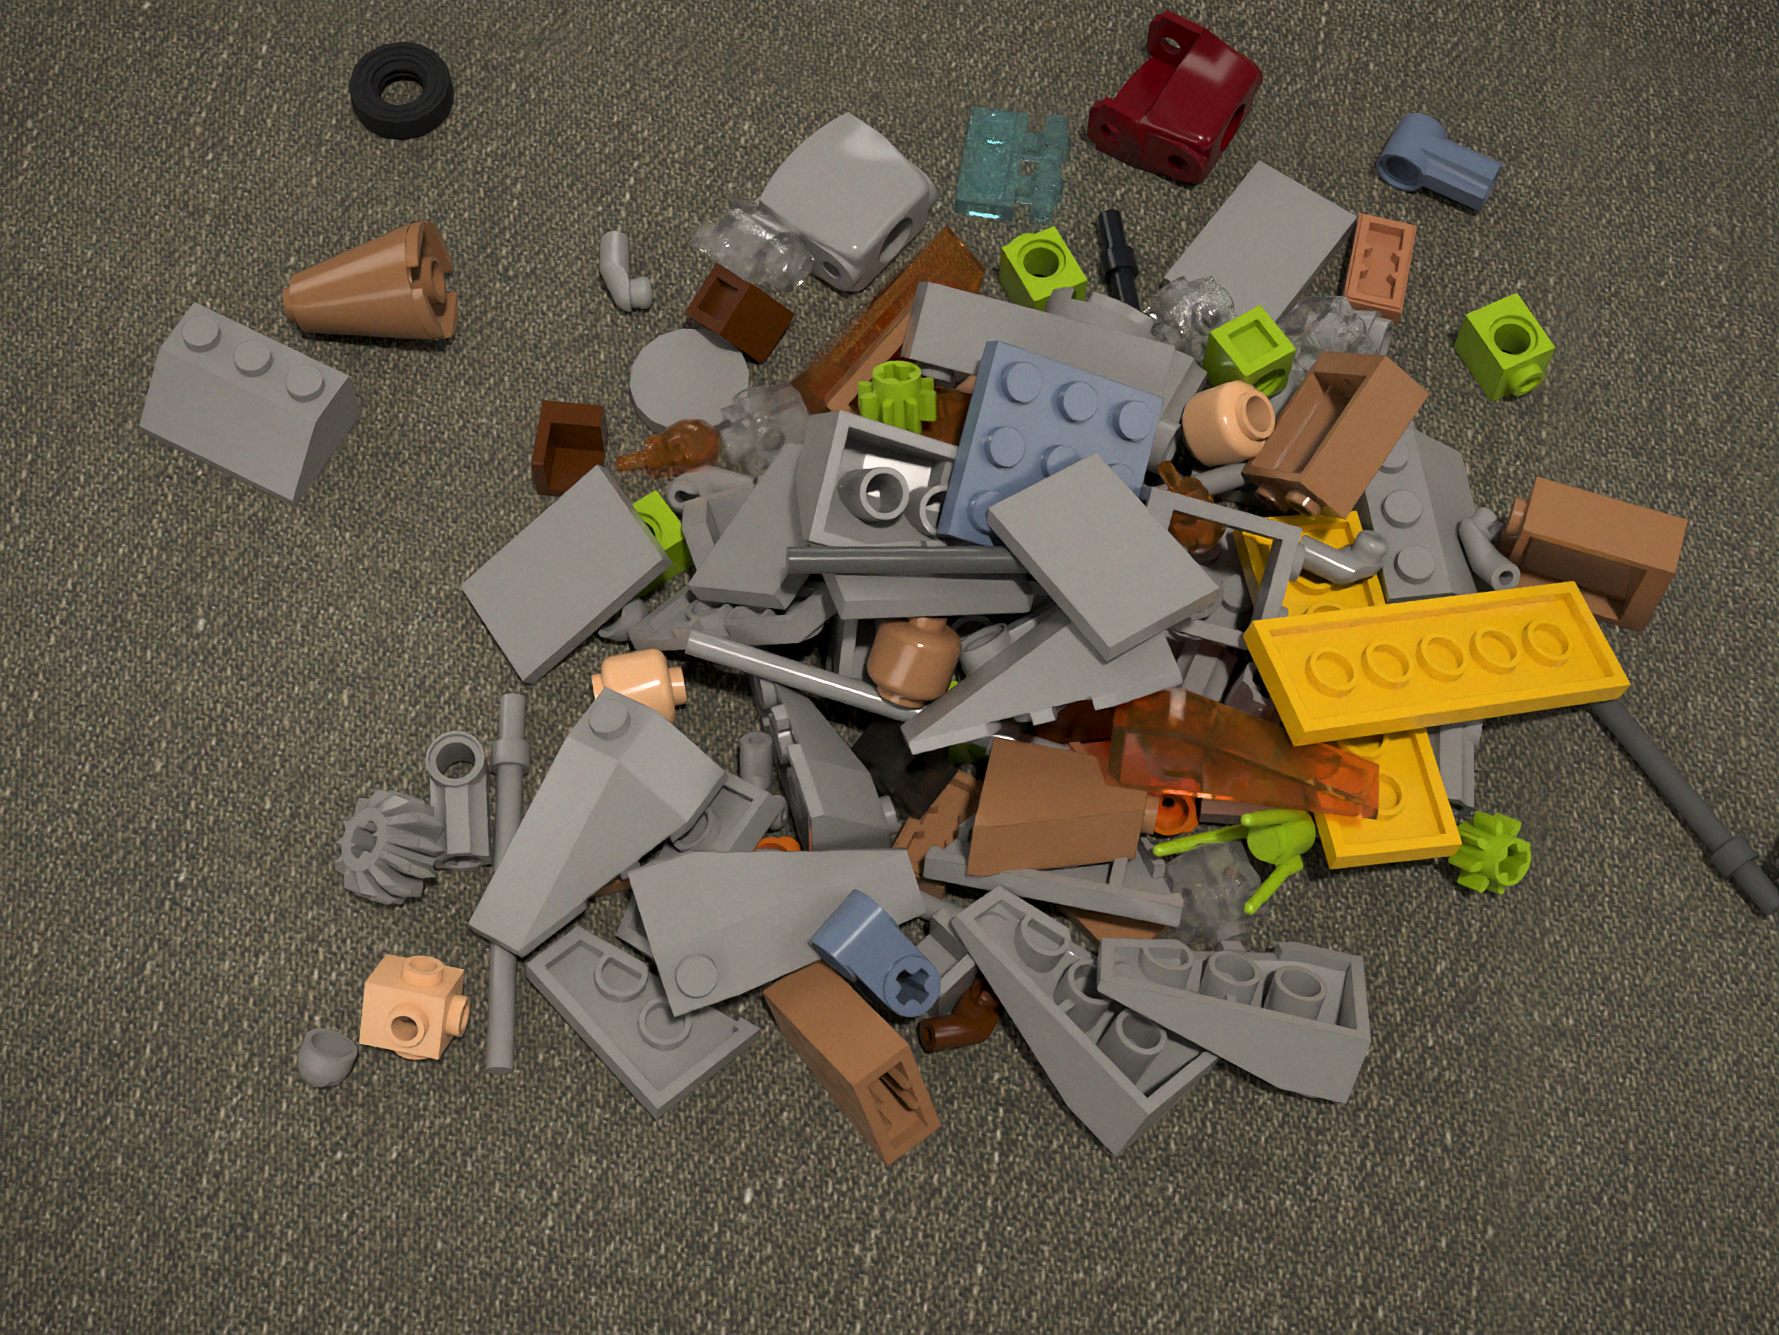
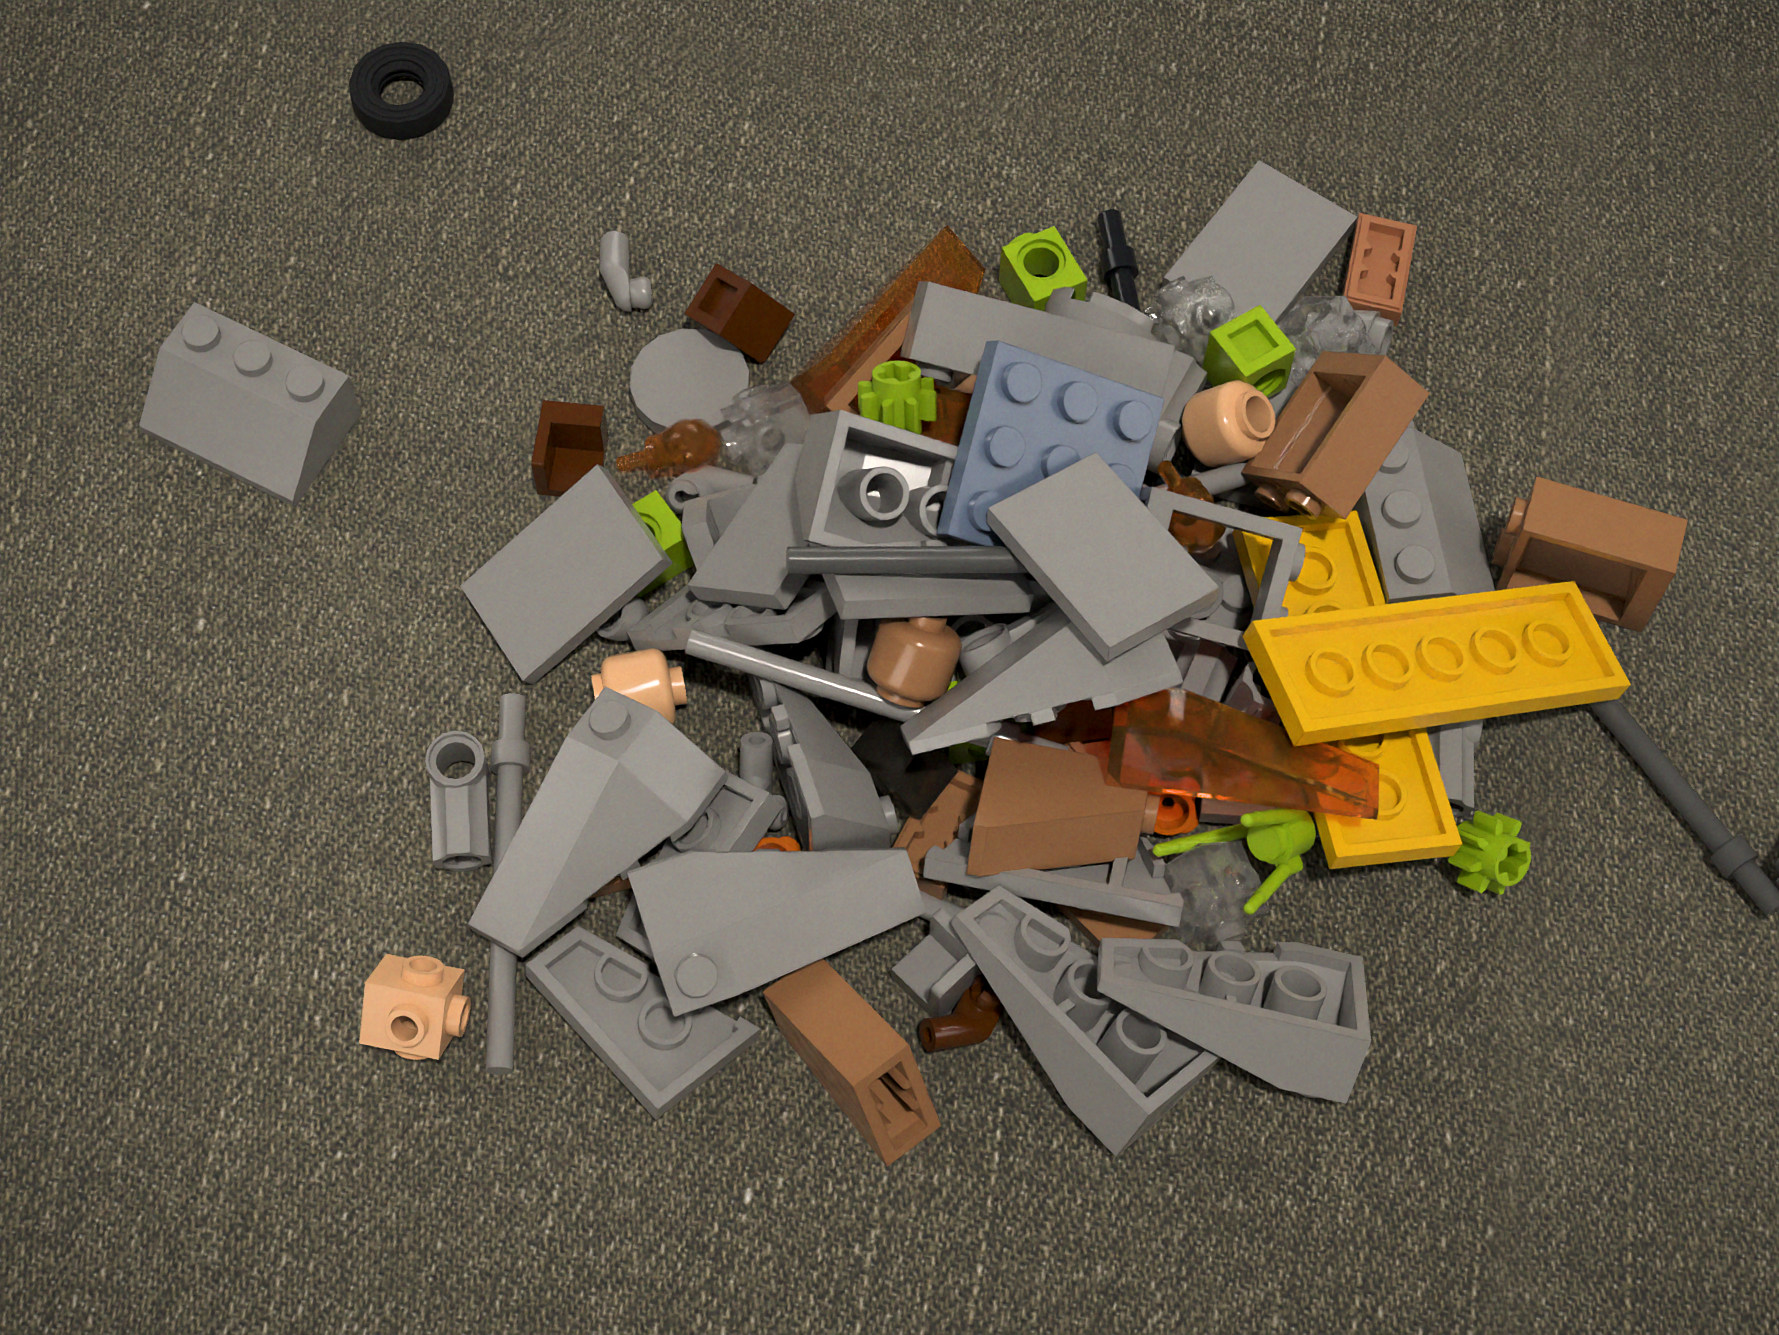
medium nougat cone [283,220,458,341] -> none
light grey hinge [297,1028,357,1088] -> none
light grey gear [334,789,445,905] -> none
clear cylinder [689,197,815,292] -> none
light grey piece [751,112,938,292] -> none
sand blue piece [809,889,941,1017] -> none
clear light blue plate [954,106,1071,222] -> none
dark red piece [1087,9,1263,183] -> none
light grey arm [1300,530,1389,585] -> none
sand blue piece [1376,113,1503,211] -> none
lime brick [1454,293,1556,402] -> none
light grey arm [1458,507,1520,591] -> none

